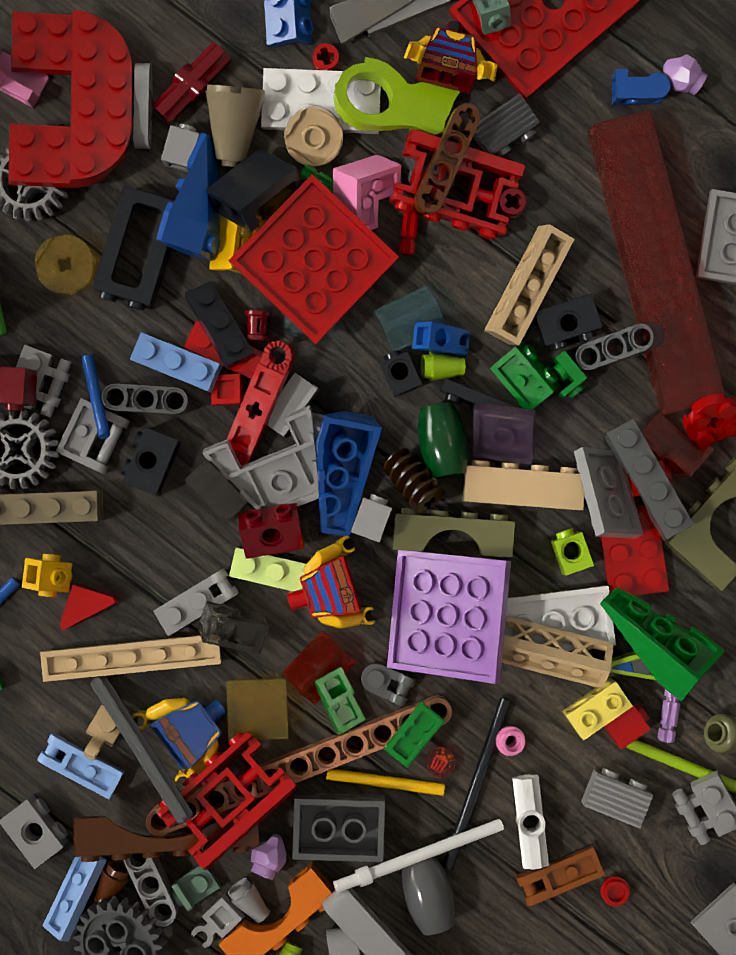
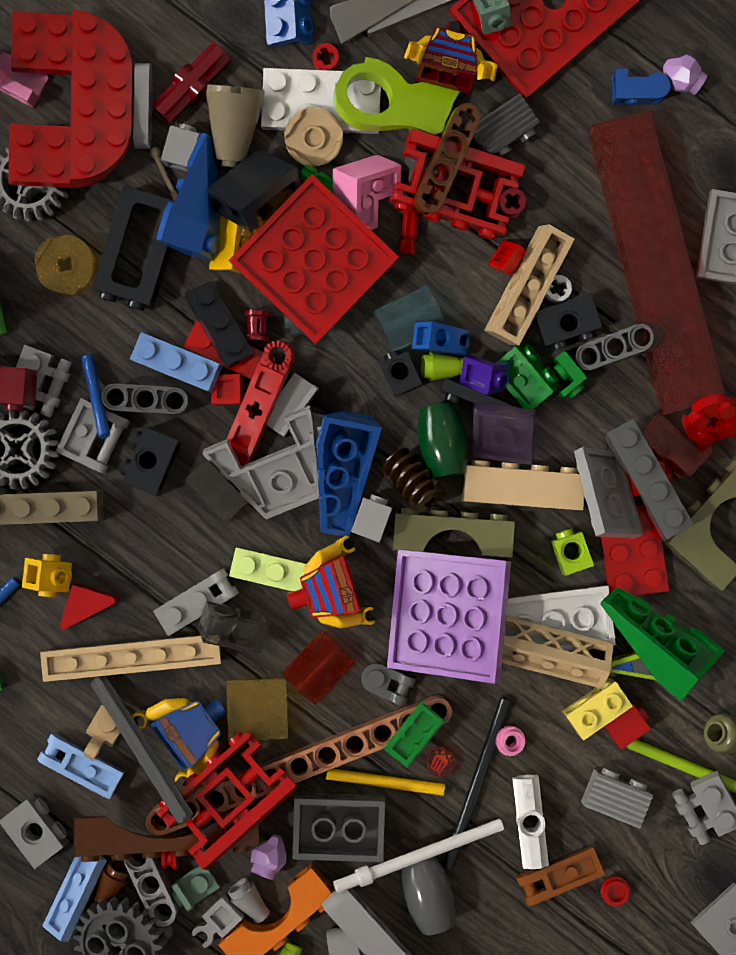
dark red brick [238,503,305,559] -> none
green slope [314,667,366,734] -> none
lavender axle [658,689,680,743] -> none
none -> dark tan hinge [149,147,178,201]
none -> red bush [161,851,179,870]
none -> dark purple bracket [459,355,509,395]
none -> red plate [487,240,526,276]
none -> white bush [545,275,572,303]

